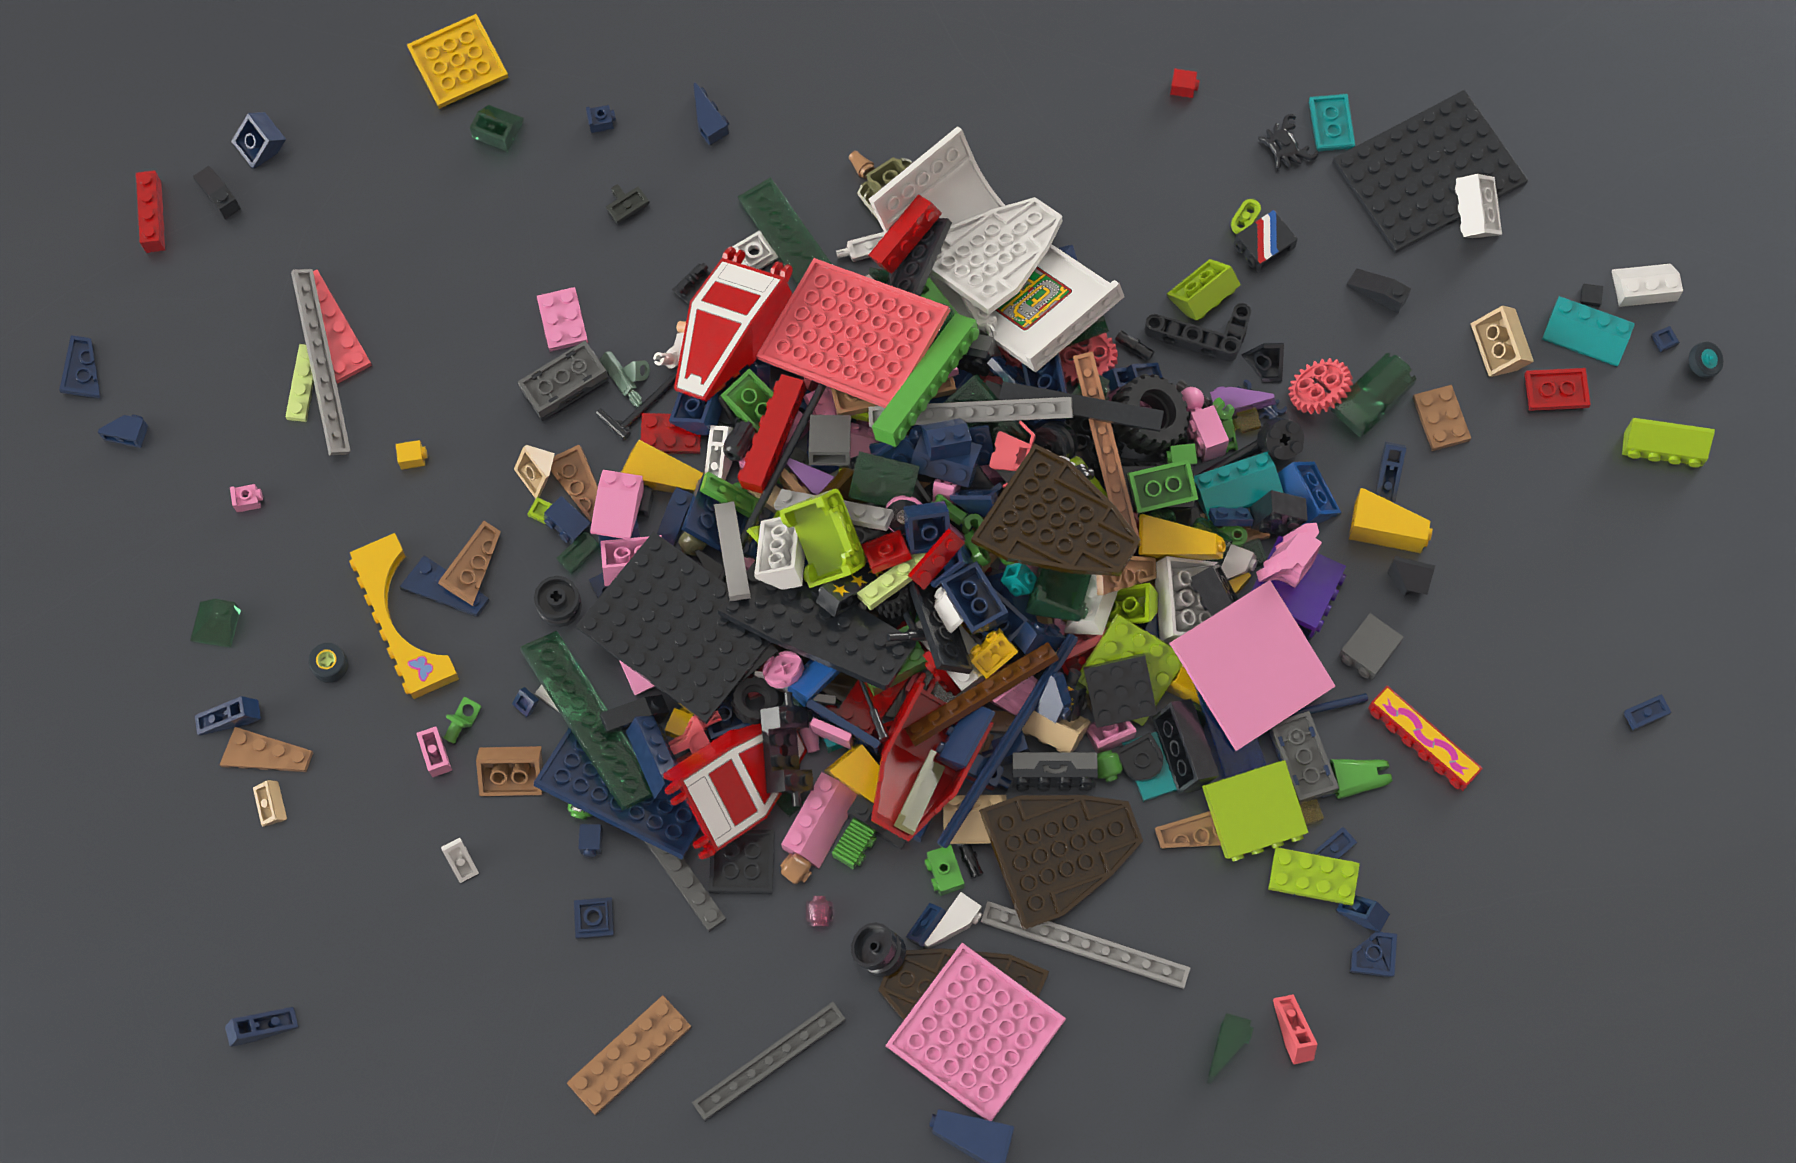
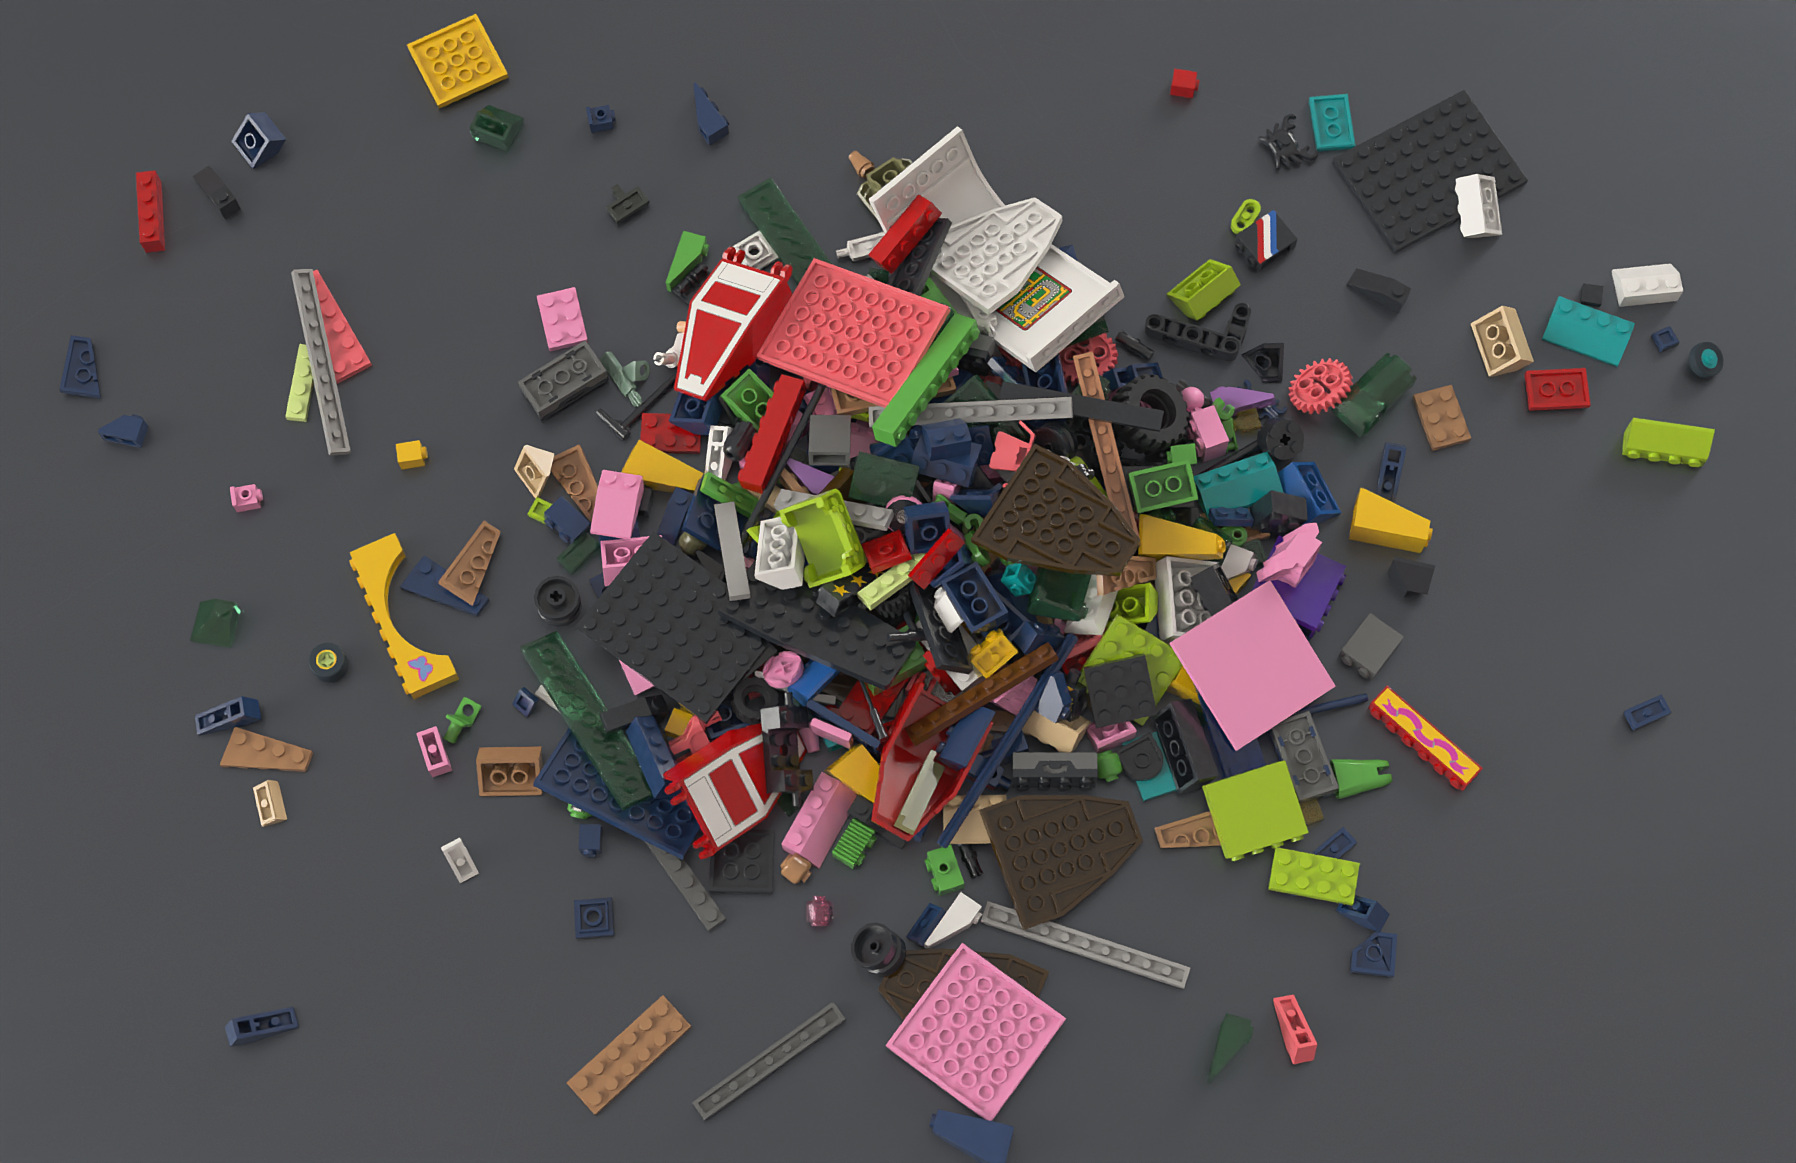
none -> bright green slope [666,231,709,292]

